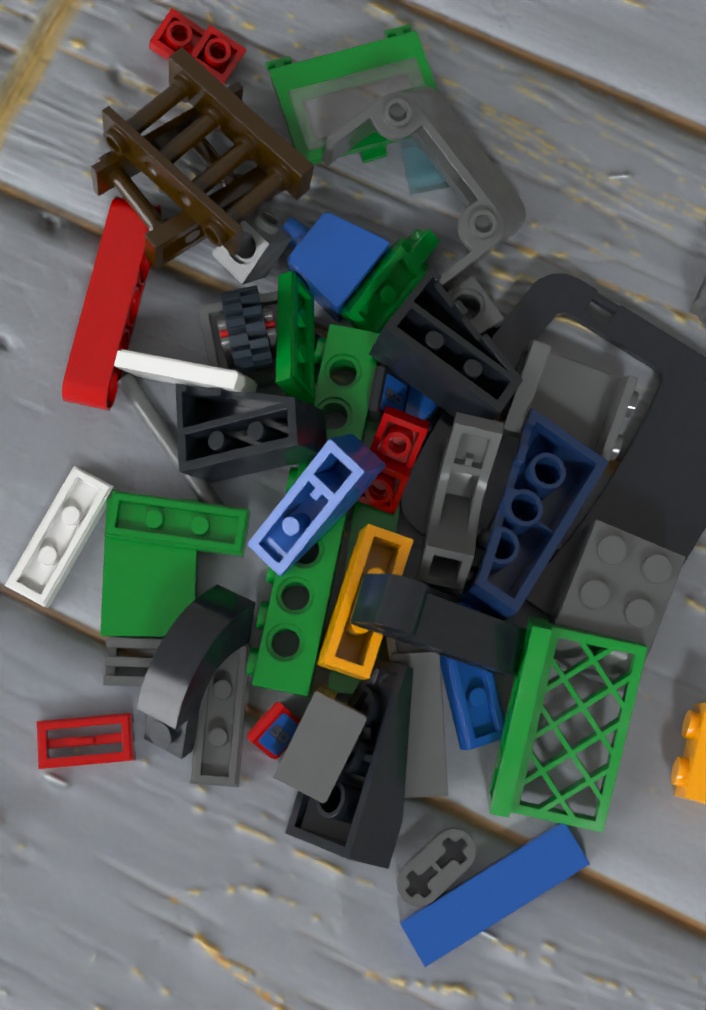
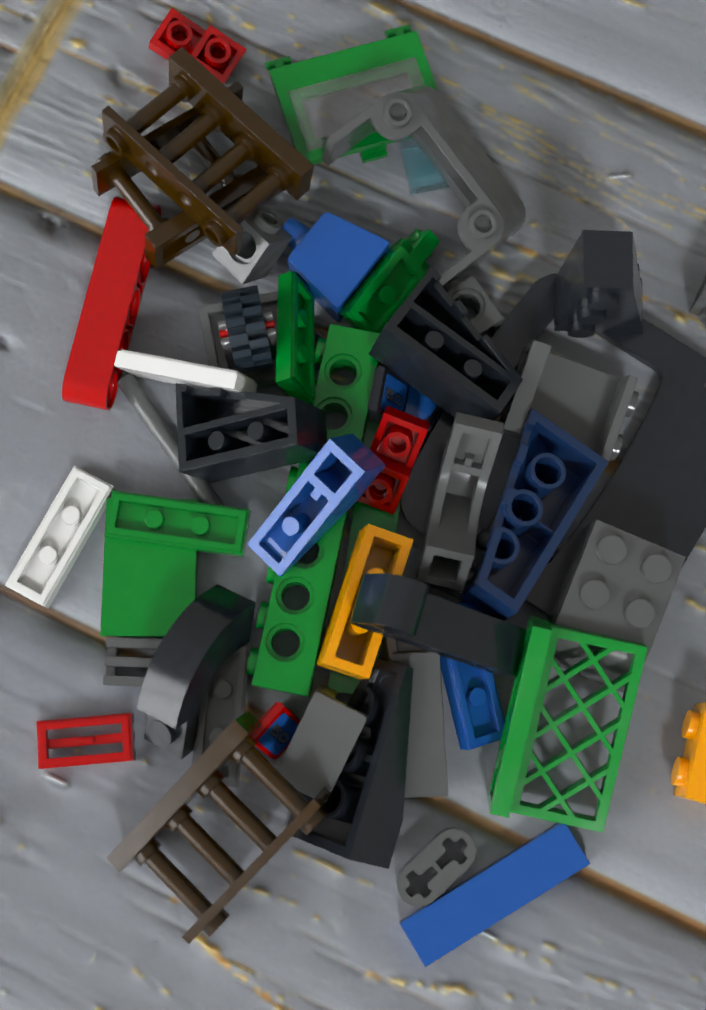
none -> dark brown fence [106,711,332,944]
none -> black wedge [554,230,643,338]

